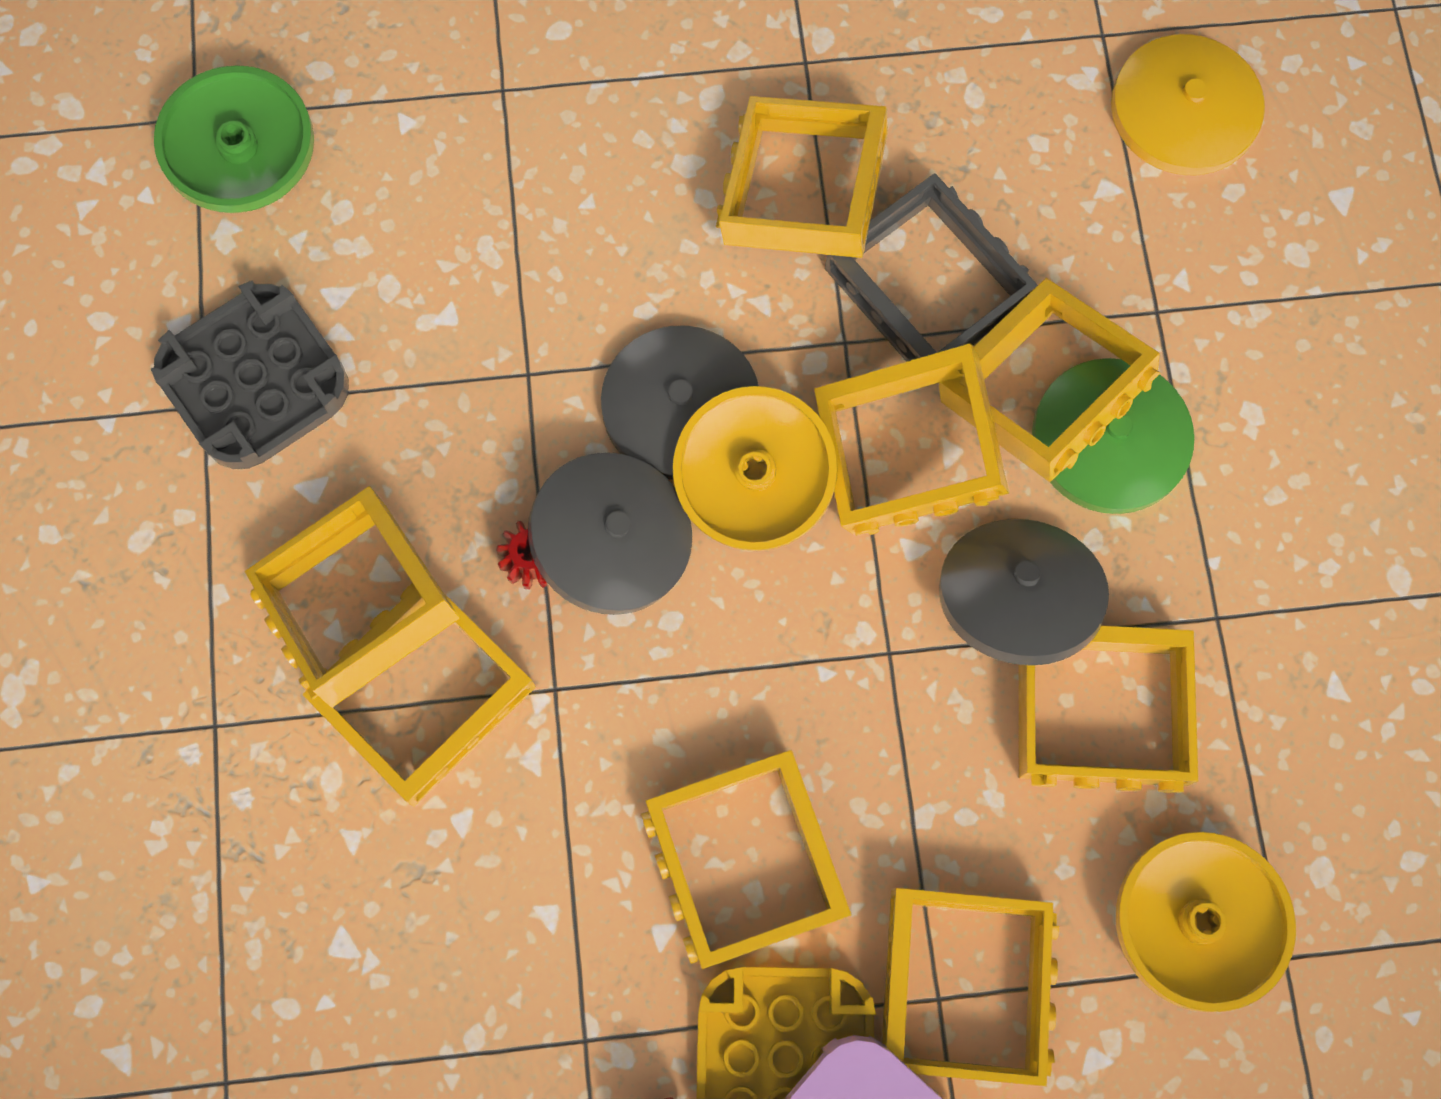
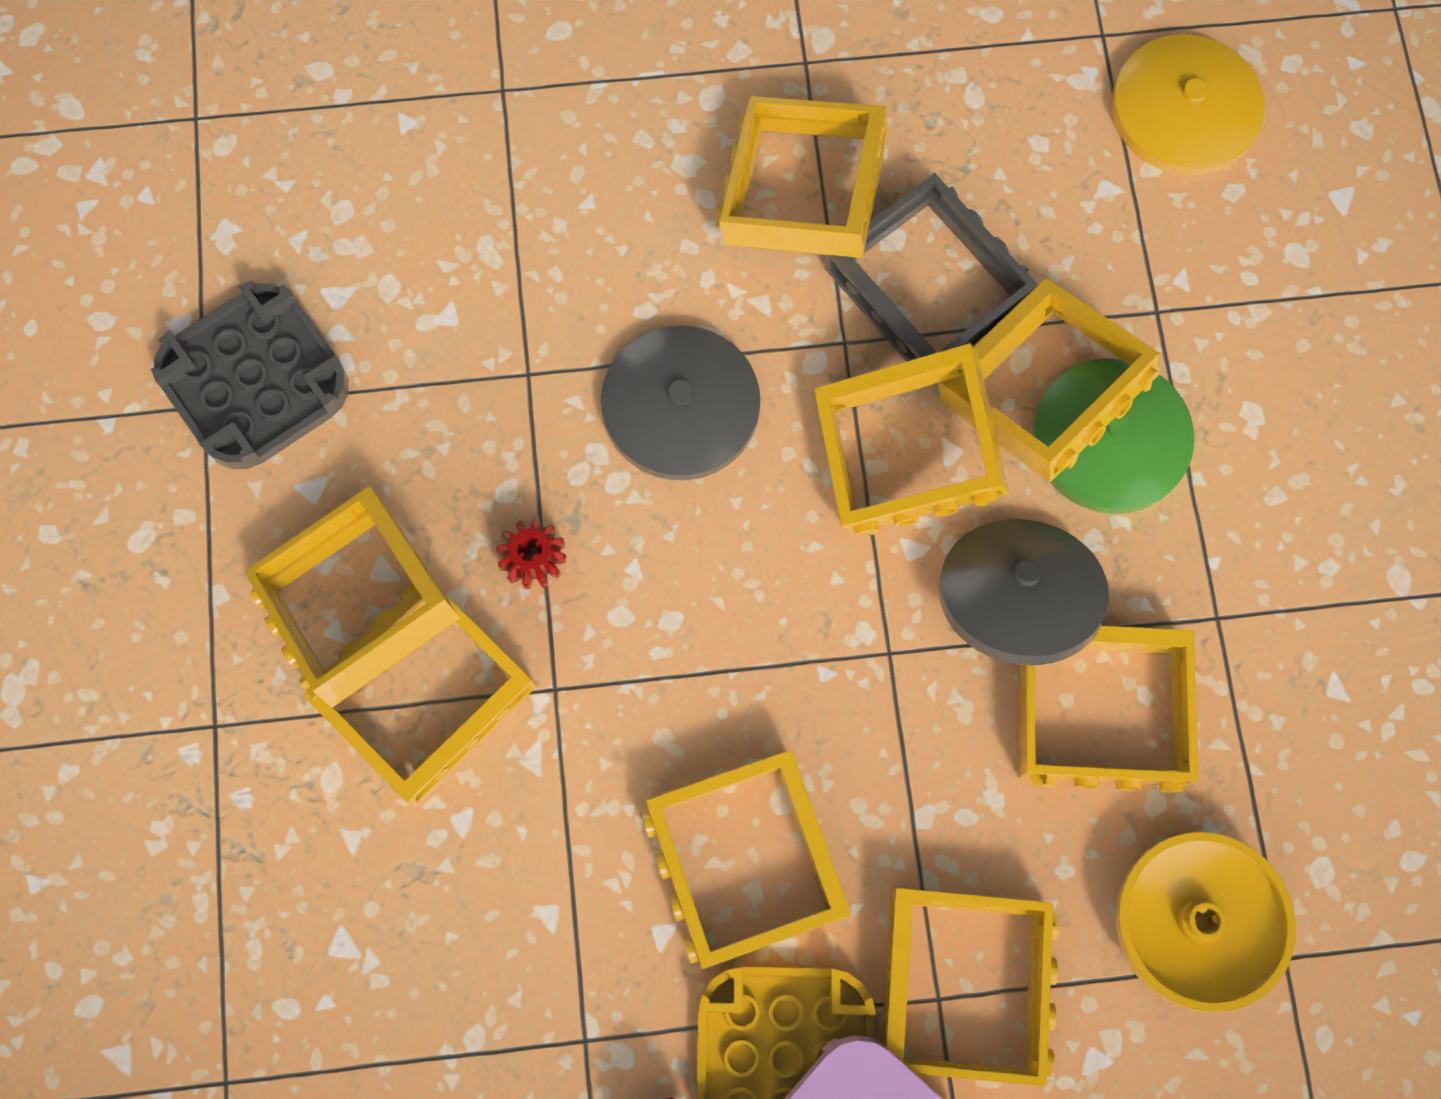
bright green dish [154,66,314,213] -> none
dark grey dish [528,453,692,615] -> none
yellow dish [673,386,837,551] -> none

